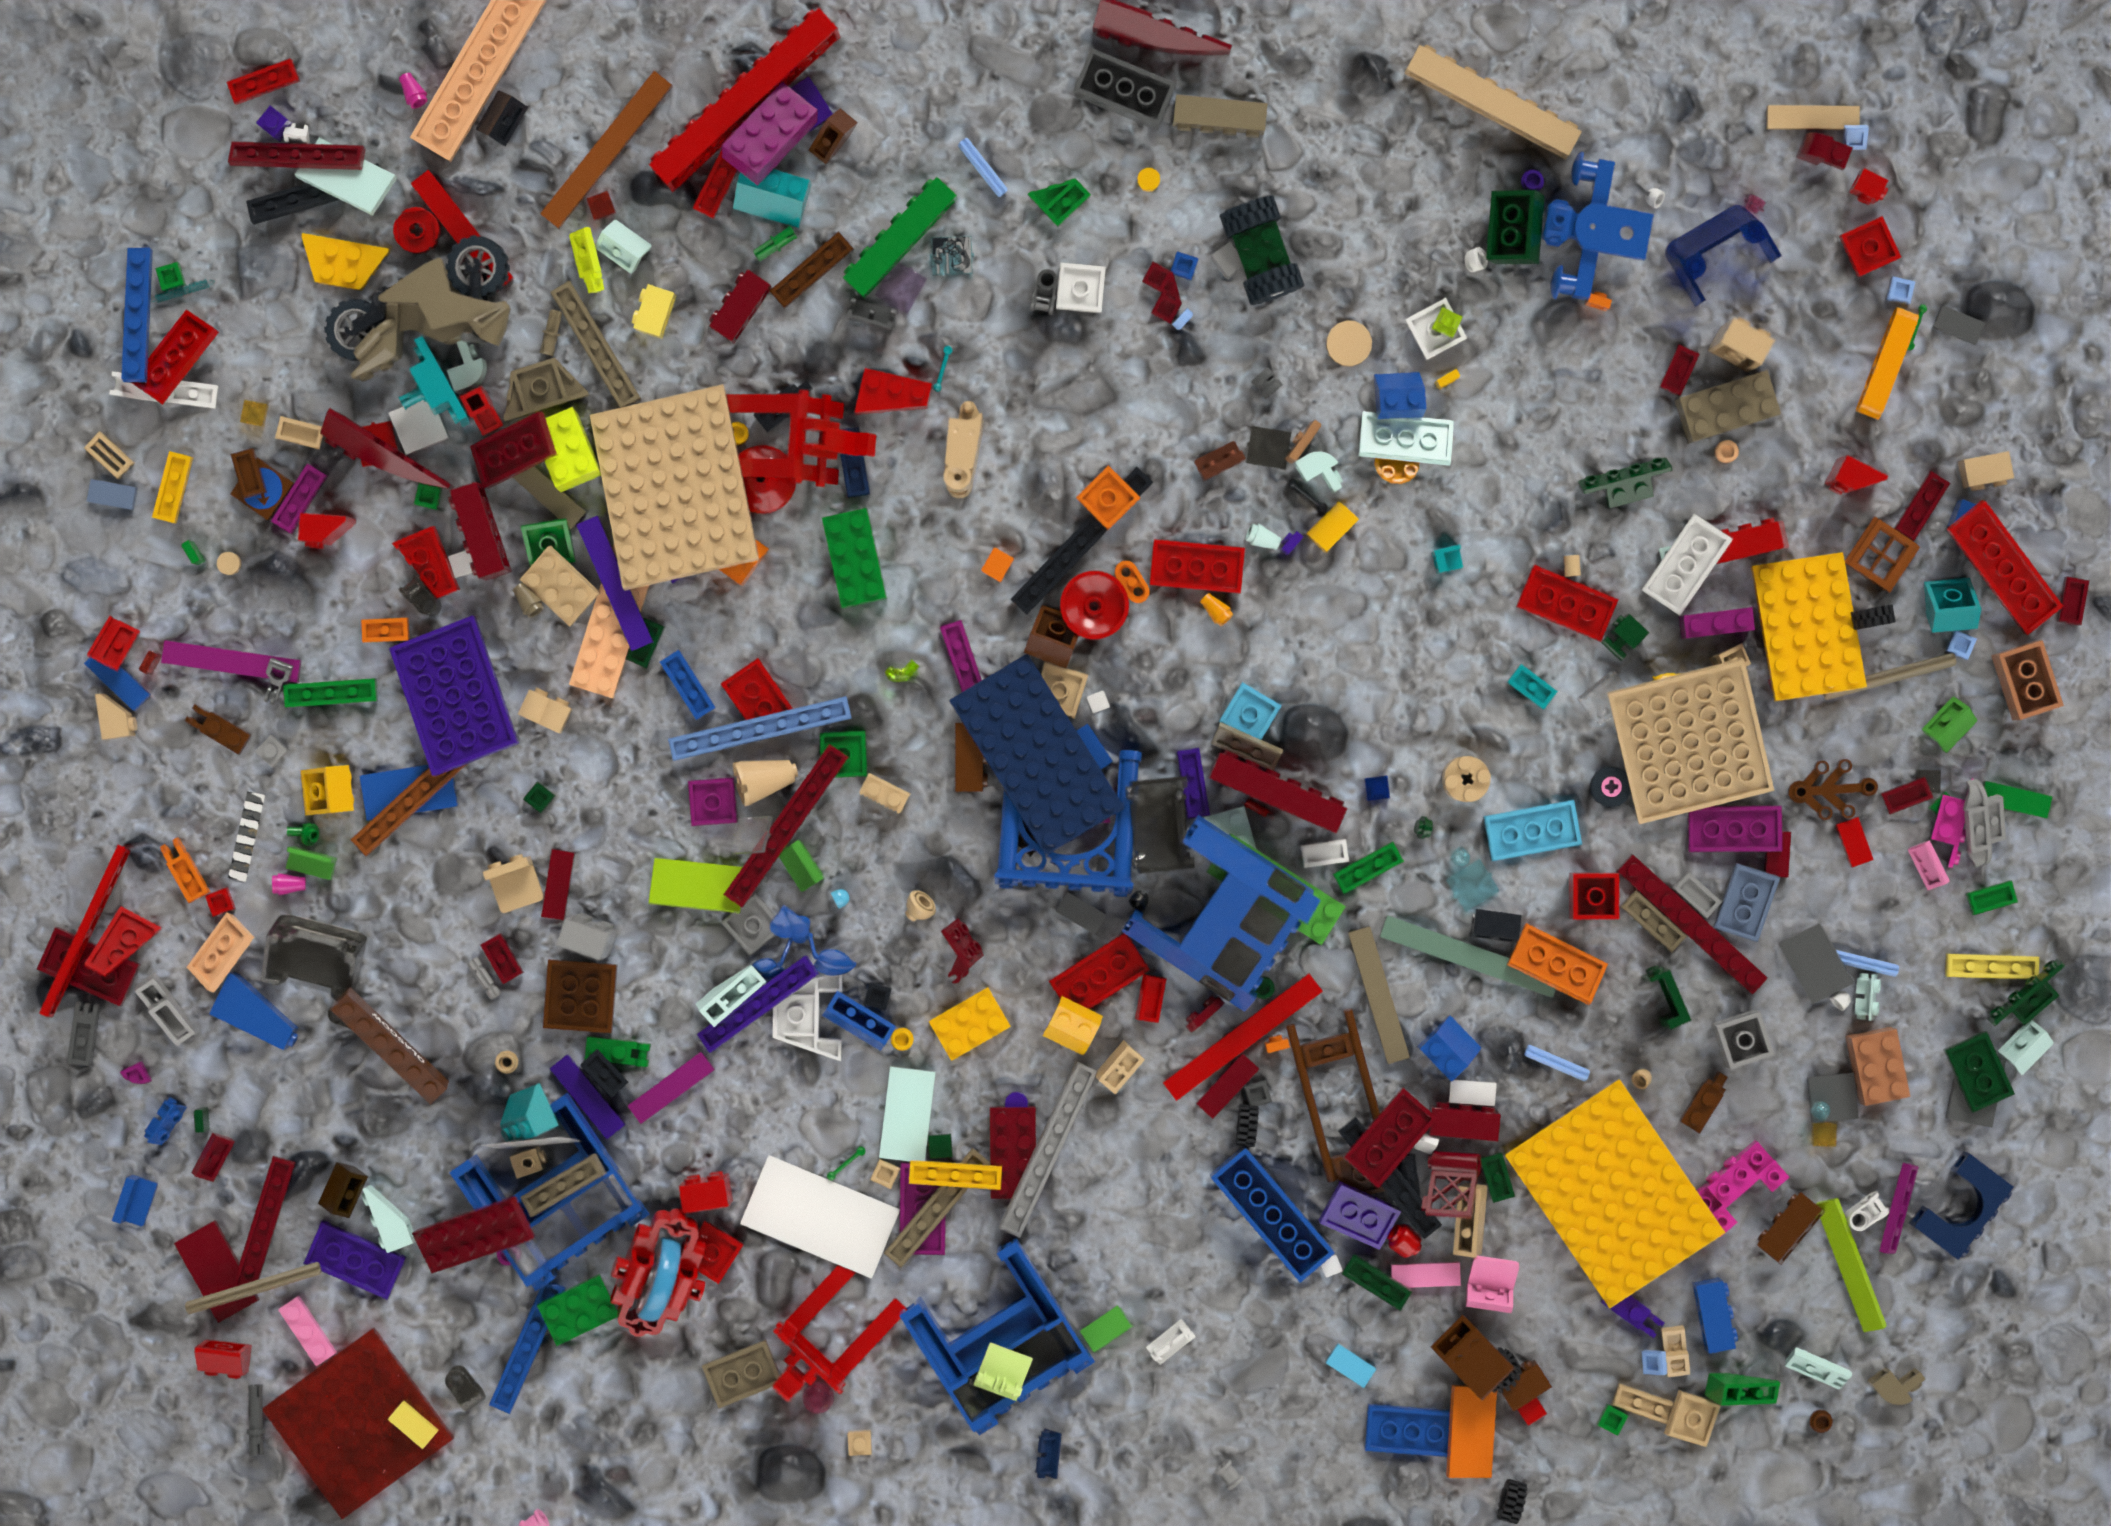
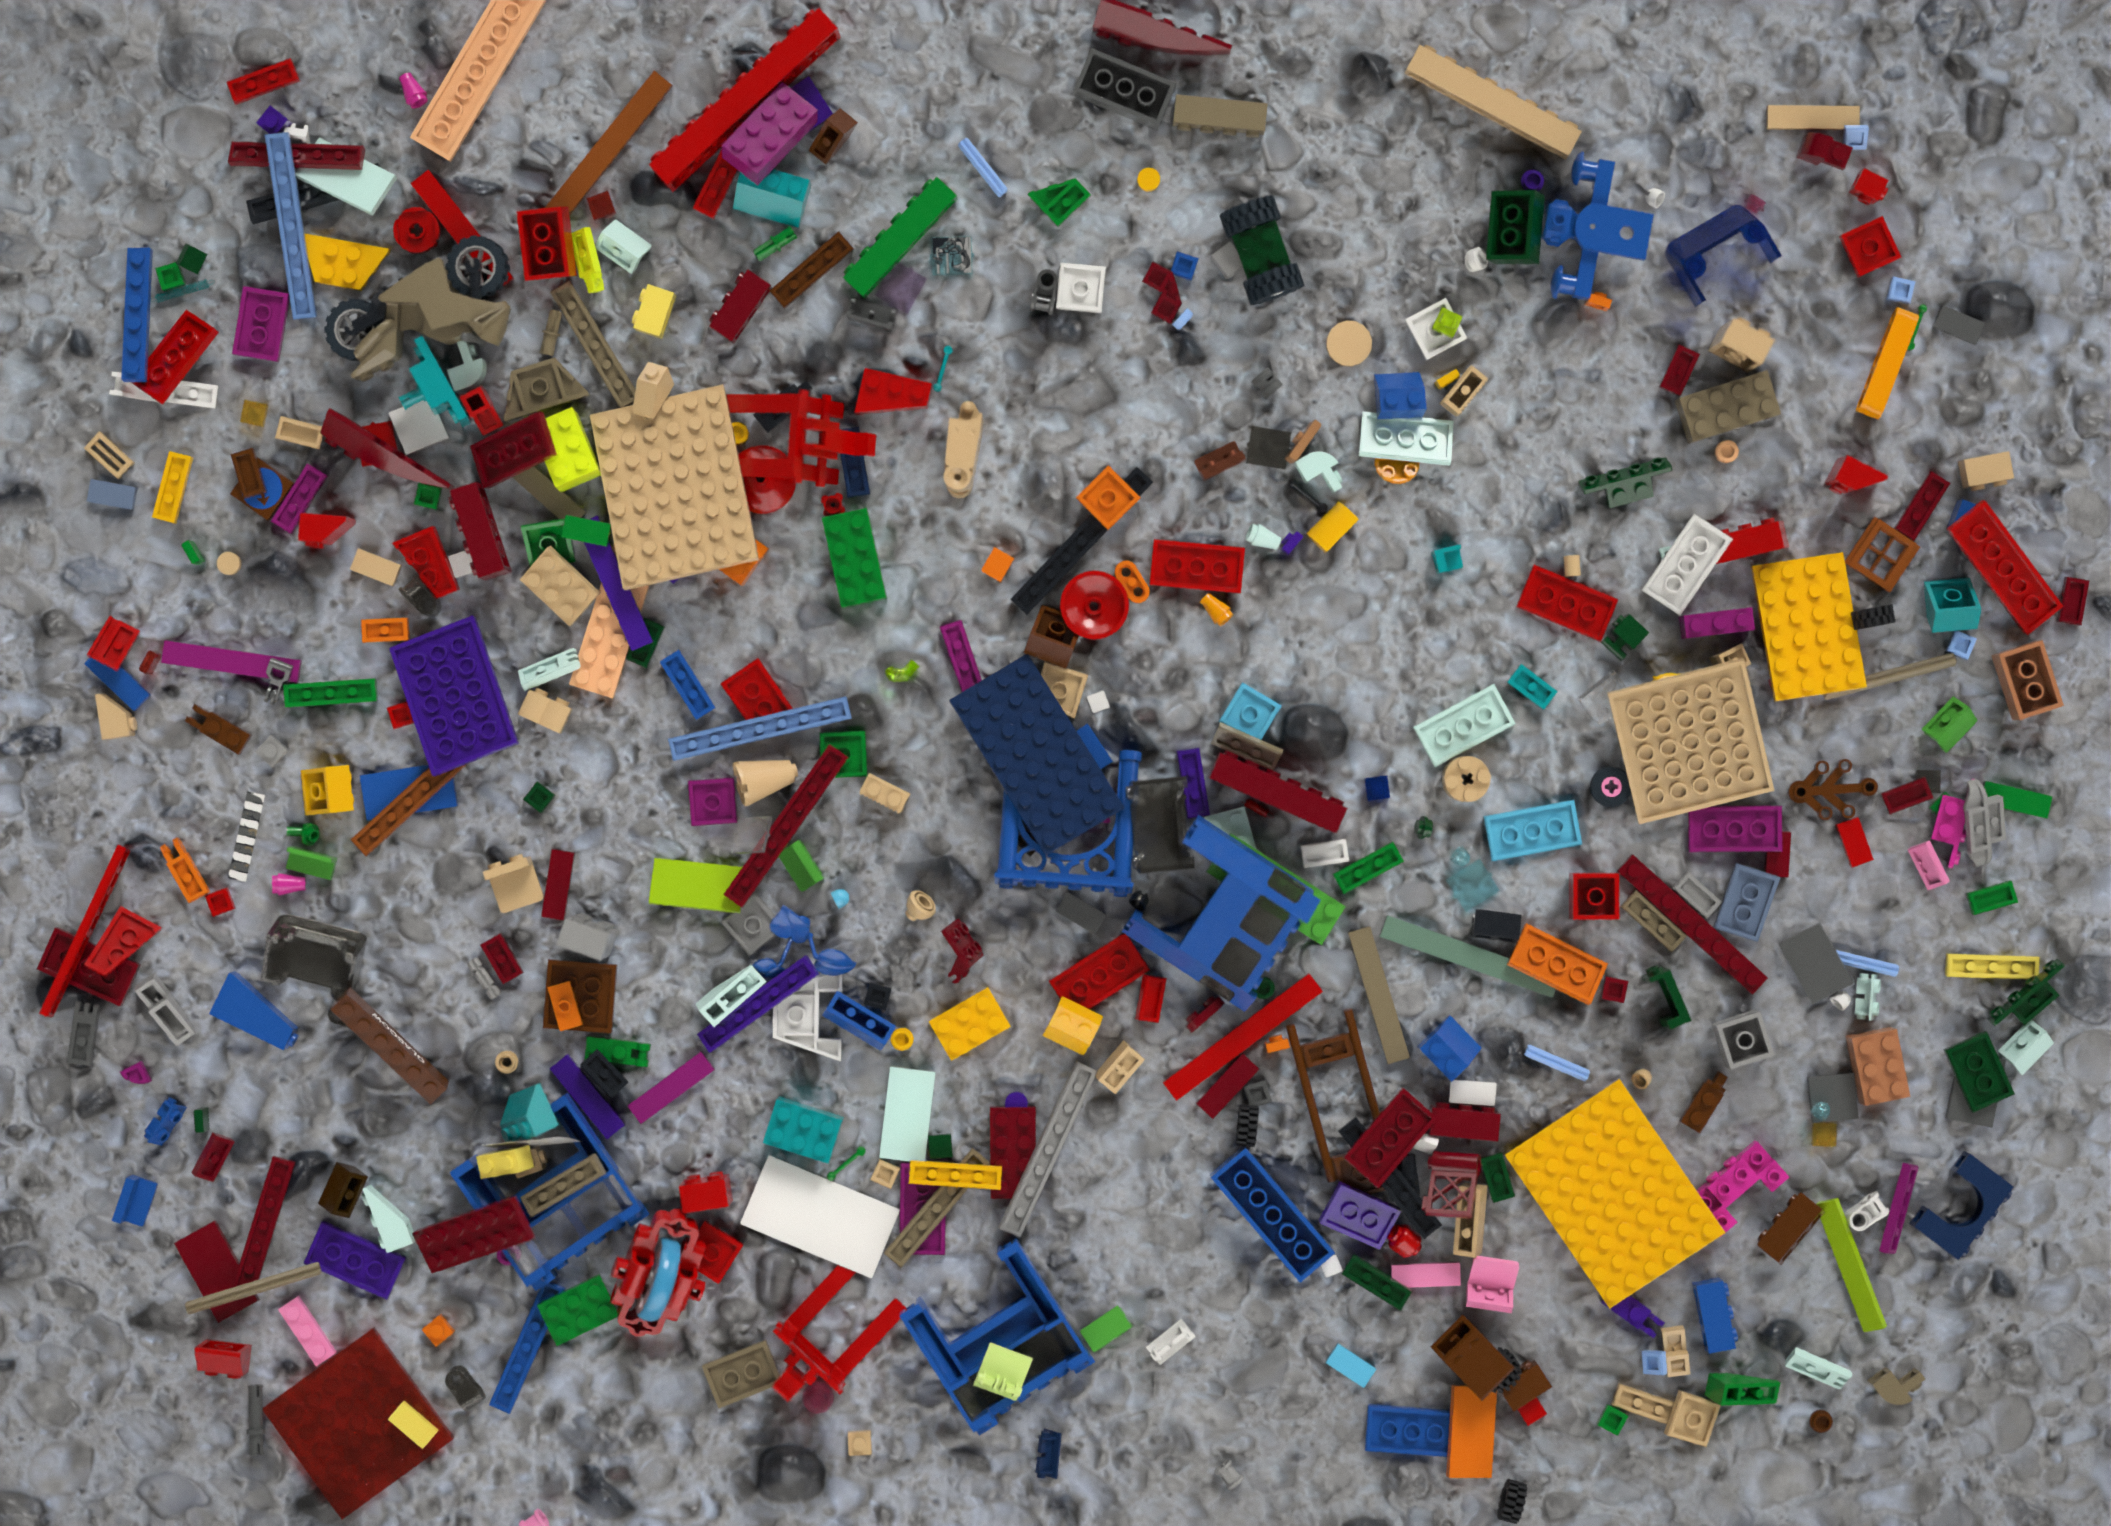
light nougat plate [187,912,254,993] -> none
black panel [476,90,528,147] -> none
dark tan cone [512,583,544,618] -> none
reddish brown brick [955,723,988,792] -> none
none -> dark green tile [176,243,208,275]
none -> magenta plate [232,286,290,362]
none -> medium blue tile [265,132,317,320]
none -> tan tile [350,548,402,587]
none -> red tile [387,701,414,730]
none -> orange plate [422,1314,455,1347]
none -> light yellow brick [476,1145,534,1179]
none -> red brick [516,206,577,281]
none -> light aqua hinge [518,648,581,691]
none -> orange plate [547,981,583,1031]
none -> green tile [561,515,611,547]
none -> tan slope [633,362,674,419]
none -> teal brick [763,1096,844,1164]
none -> red plate [821,493,845,517]
none -> light aqua tile [1413,684,1516,767]
none -> tan brick [1440,365,1488,416]
none -> dark red plate [1600,976,1629,1003]

